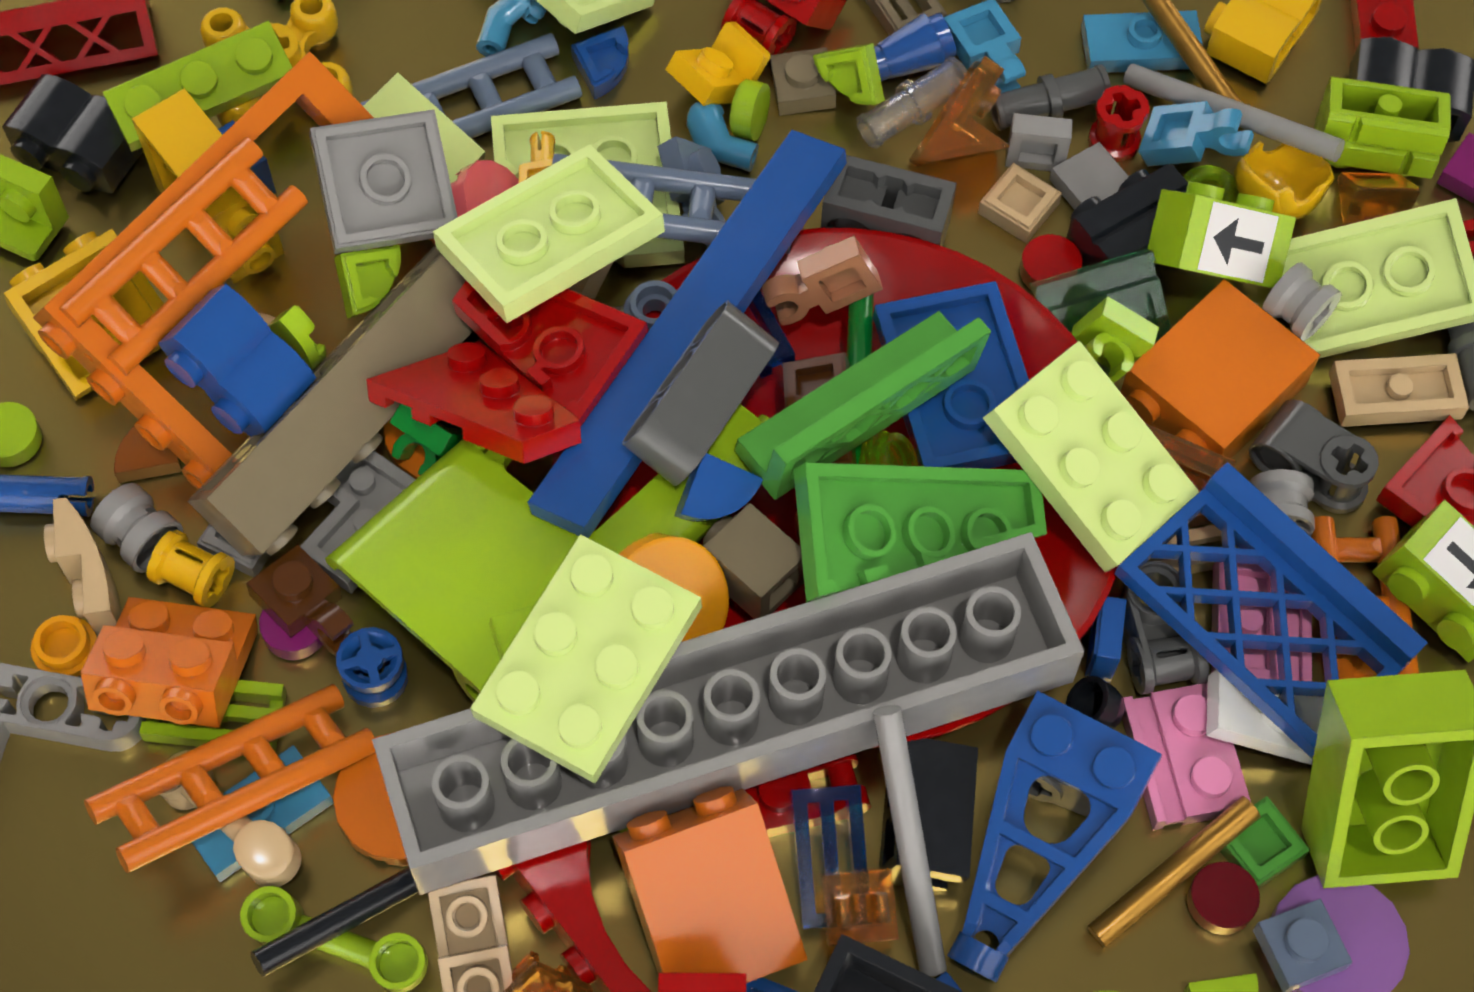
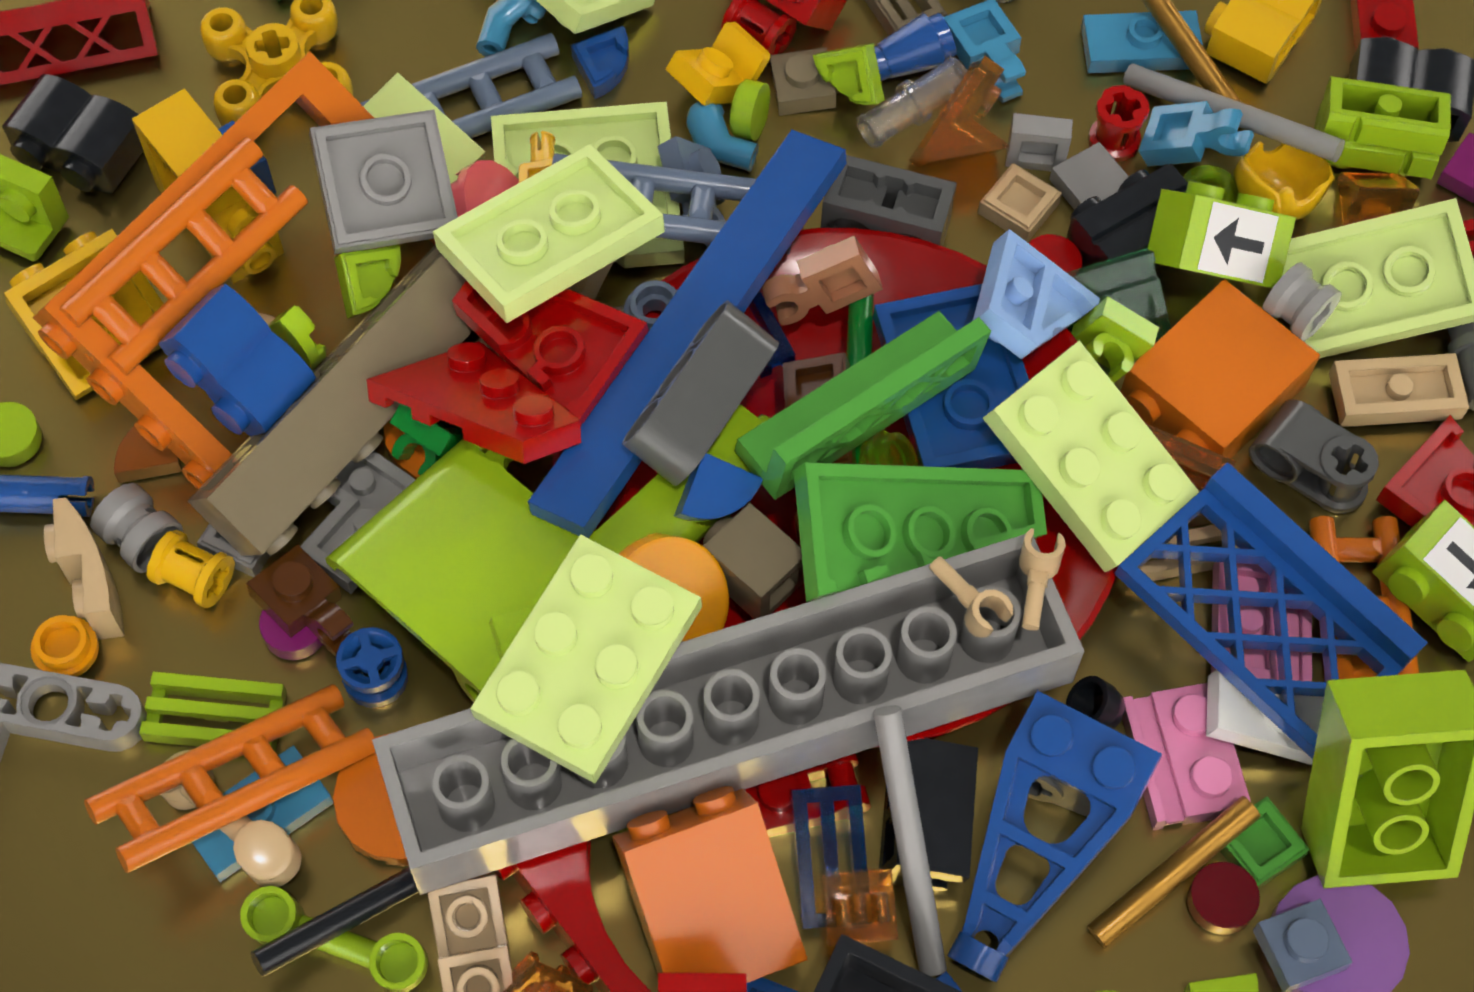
orange plate [80,597,258,728] -> none
lime plate [103,20,293,152] -> none
dark grey pin [989,64,1111,131] -> none
blue tile [1085,596,1127,683] -> none
dark grey piece [1119,561,1209,695] -> none
light grey wheel [1250,469,1315,536] -> none
none -> tan hand [929,556,1013,638]
none -> light blue wing [973,229,1100,359]
none -> tan hand [1019,529,1065,631]

